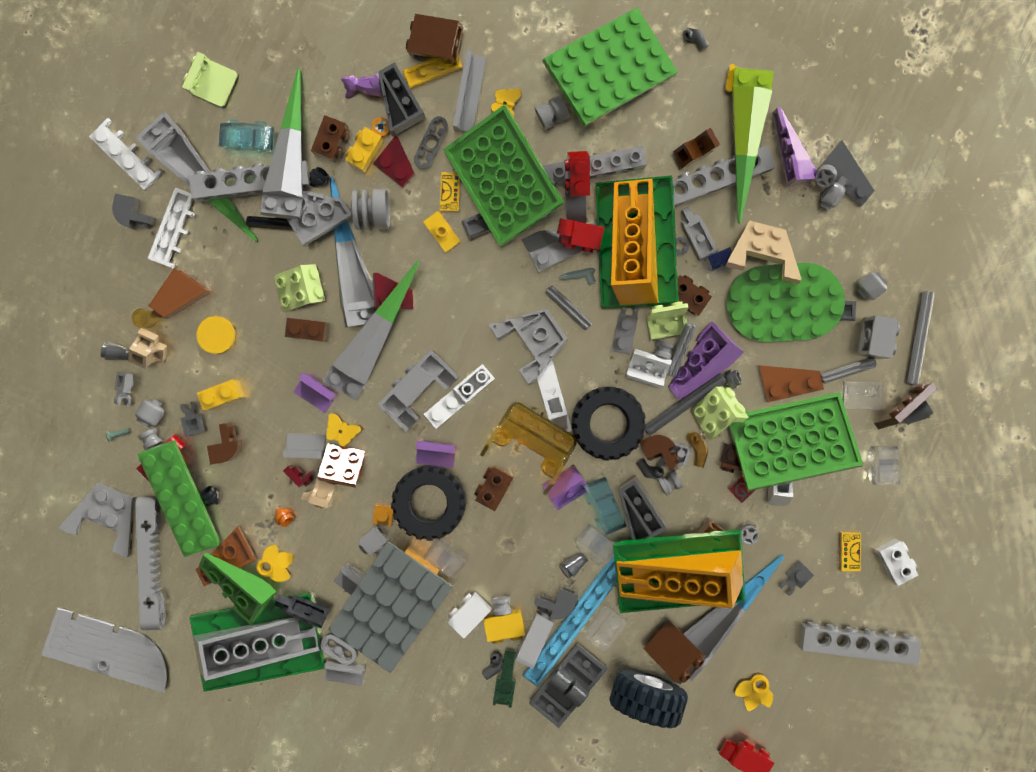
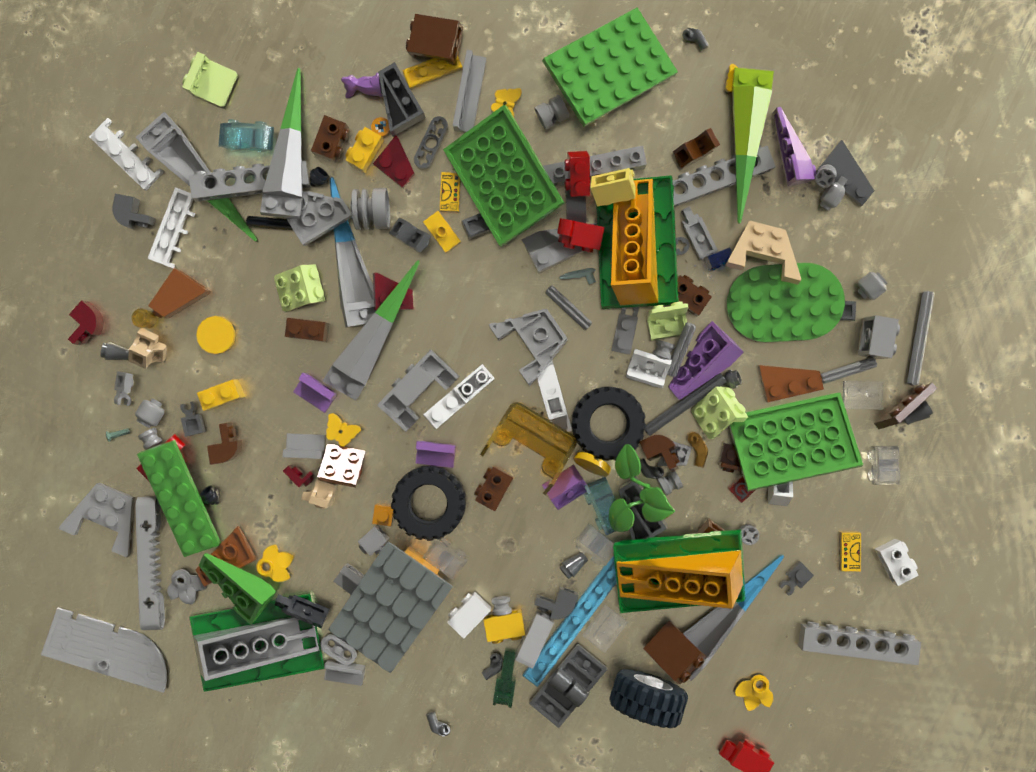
orange plate [274,508,294,527] -> none
none -> dark red brick [68,300,104,345]
none -> light grey plate [167,569,206,605]
none -> dark grey brick [389,217,431,252]
none -> dark grey arm [426,712,451,736]
none -> yellow tile [574,452,611,477]
none -> light yellow brick [591,168,636,207]
none -> bright green plant [609,444,675,532]

